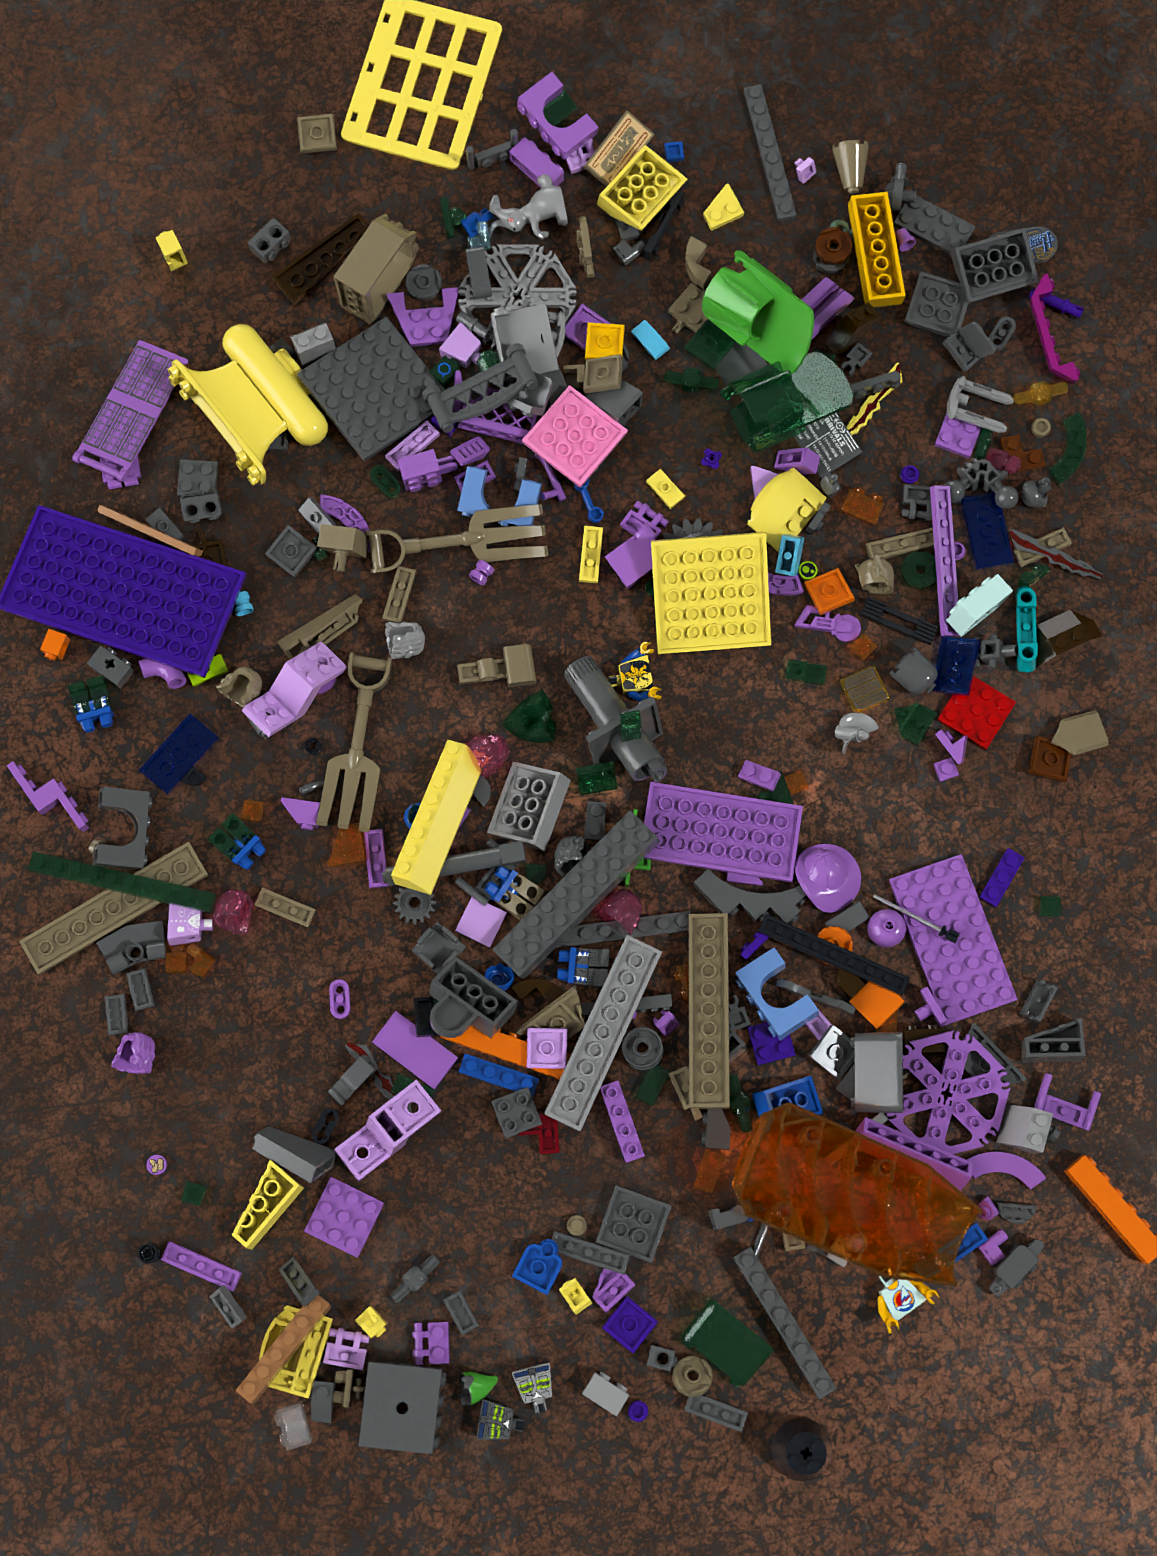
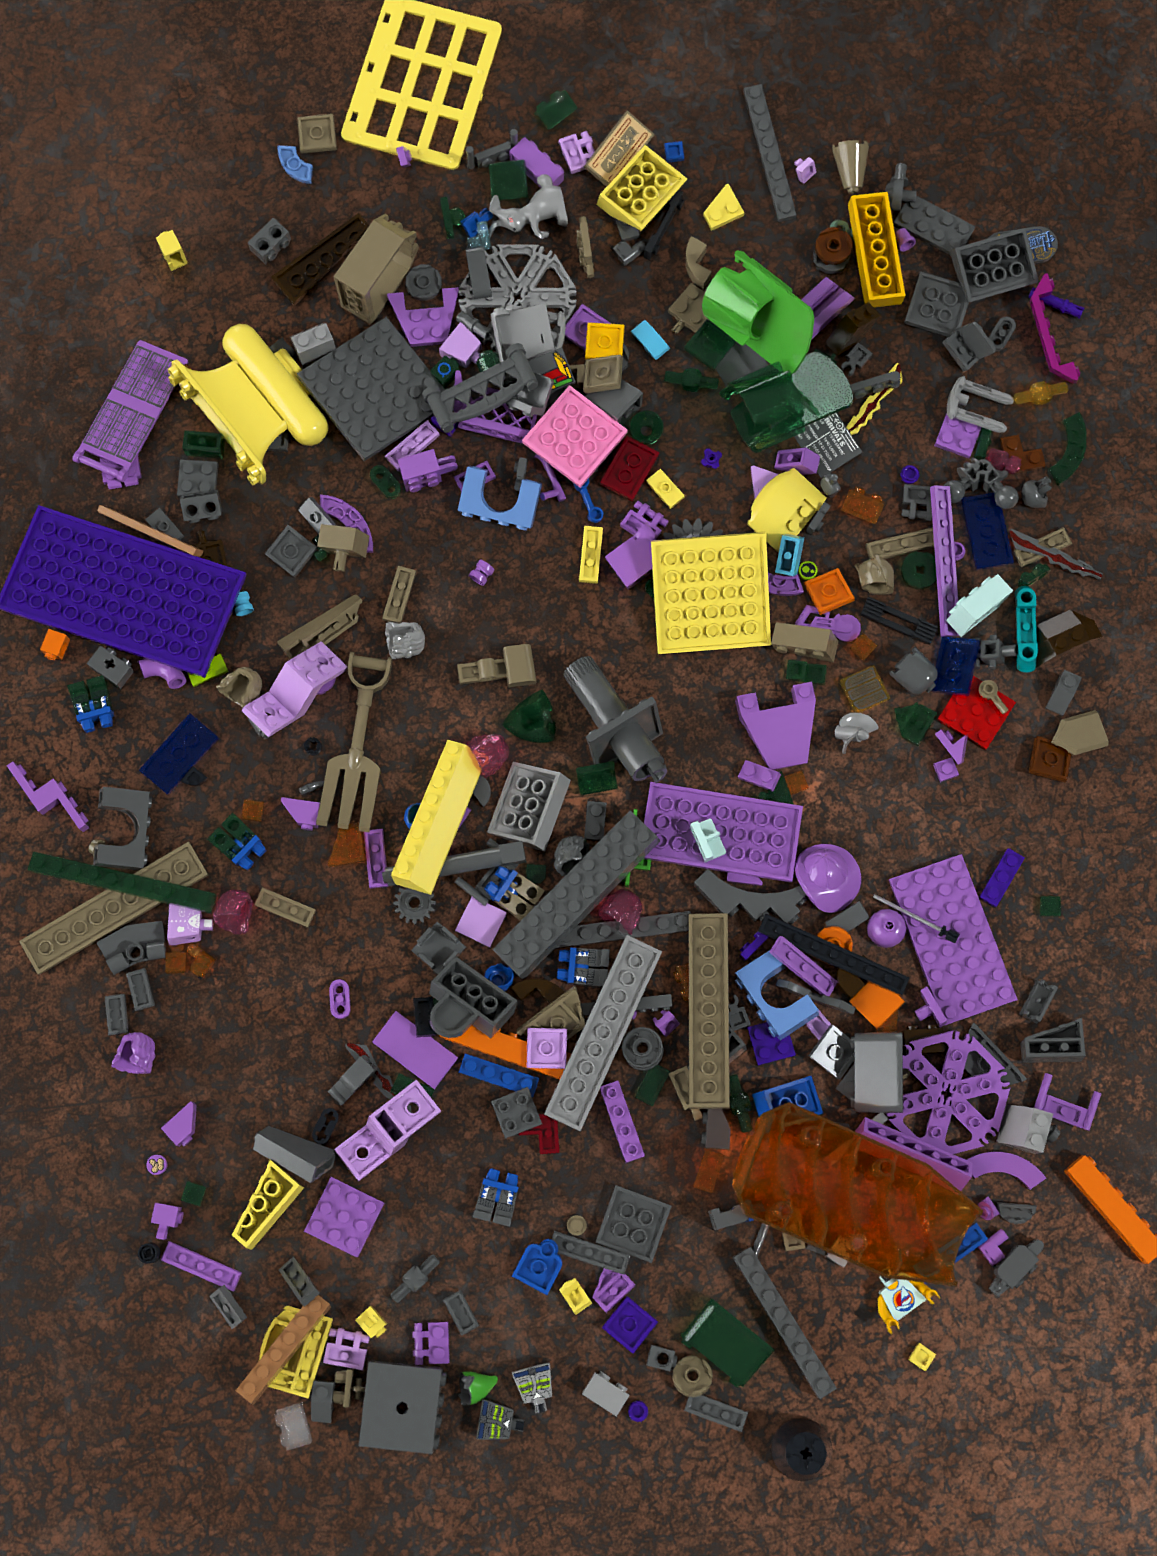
dark tan piece [365,504,548,573] -> none
medium lavender slope [450,437,490,466] -> none
medium lavender arch [517,72,598,160] -> none
torso [608,642,662,702] -> none
clear green slope [619,710,641,742] -> none
dark tan tile [1031,418,1051,438] -> none
none -> medium lavender brick [151,1203,184,1240]
none -> medium lavender slope [161,1101,197,1147]
none -> clear green brick [182,430,225,459]
none -> medium blue tile [278,145,313,184]
none -> medium lavender plate [396,146,412,168]
none -> hips [473,1168,519,1227]
none -> clear green tile [489,159,528,201]
none -> tile [528,347,576,393]
none -> dark red plate [600,436,660,502]
none -> clear green piece [630,411,664,444]
none -> light aqua panel [690,819,726,862]
none -> medium lavender wedge [735,682,816,770]
none -> medium lavender plate [769,936,837,997]
none -> dark tan wedge [771,622,838,663]
none -> light yellow tile [908,1342,936,1371]
none -> dark tan plate [979,680,1009,714]
none -> dark grey slope [1045,670,1082,716]

